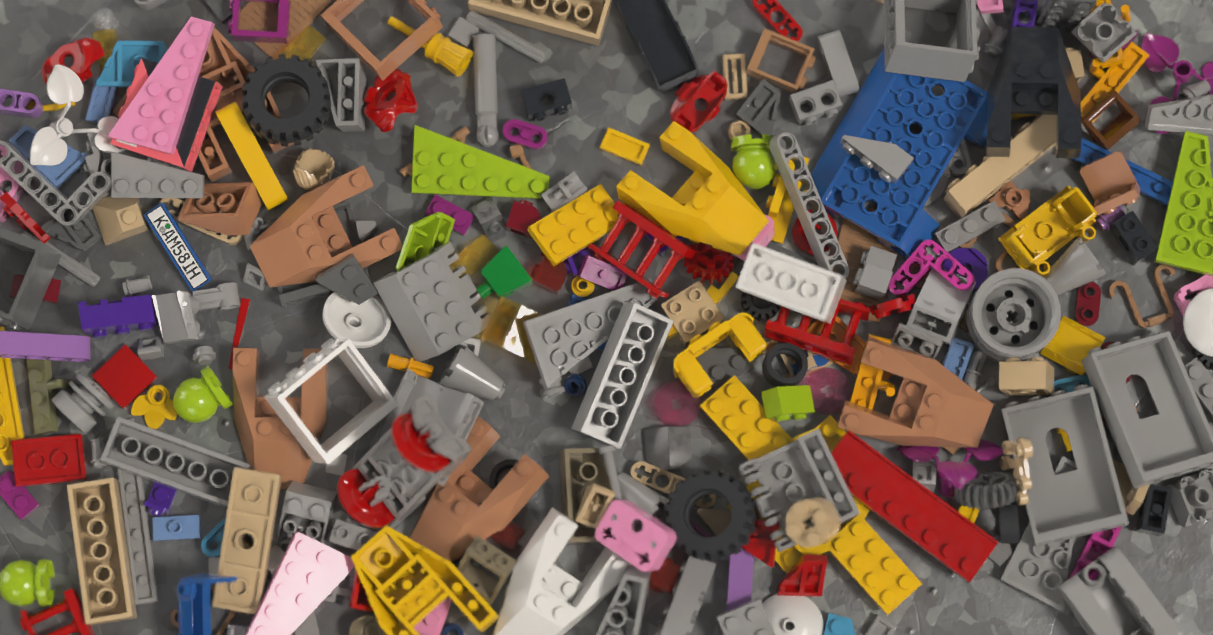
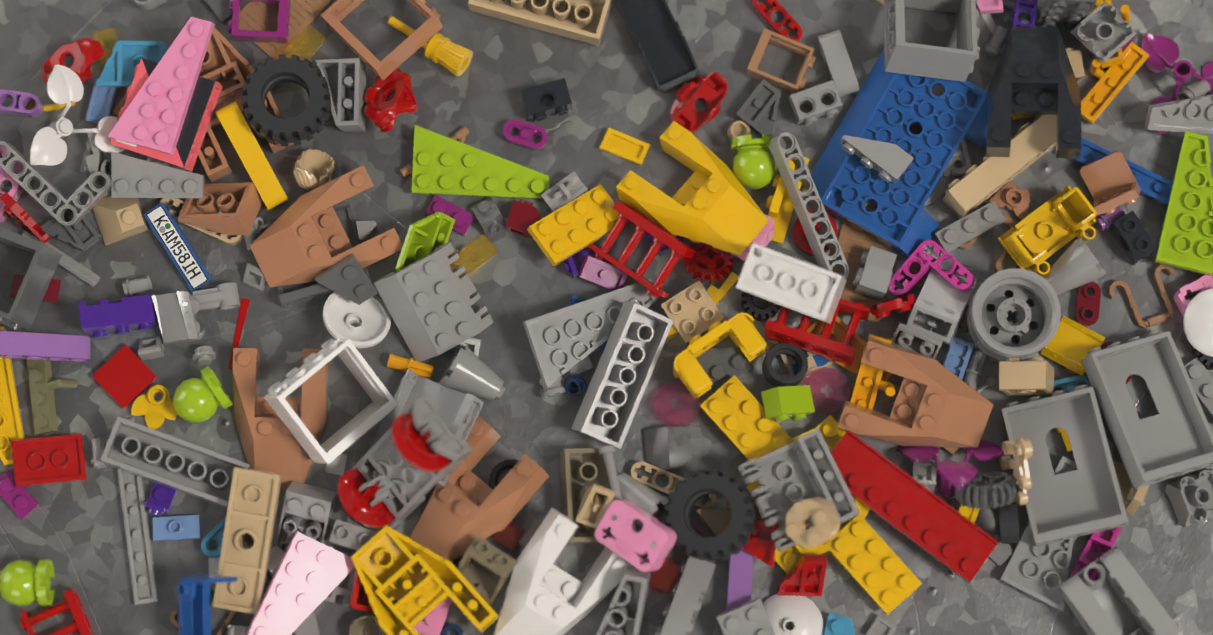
medium blue wing [9,125,89,188] -> none
light grey wheel [51,372,114,434] -> none
tan brick [67,478,137,626] -> none
clear tile [95,7,119,31] -> none
light grey tile [448,17,479,49] -> none
light grey axle [466,10,547,63] -> none
light grey piece [473,34,499,147] -> none
green torso [476,245,533,300] -> none
clear yellow slope [482,296,541,365] -> none
medium nougat hand [510,144,532,169] -> none
clear red slope [531,251,568,296] -> none
yellow plate [572,276,594,297] -> none
tan tile [722,54,748,101] -> none
dark purple plate [942,248,988,292] -> none
reddish brown tile [1081,90,1141,150] -> none
black brick [1136,484,1173,536] -> none

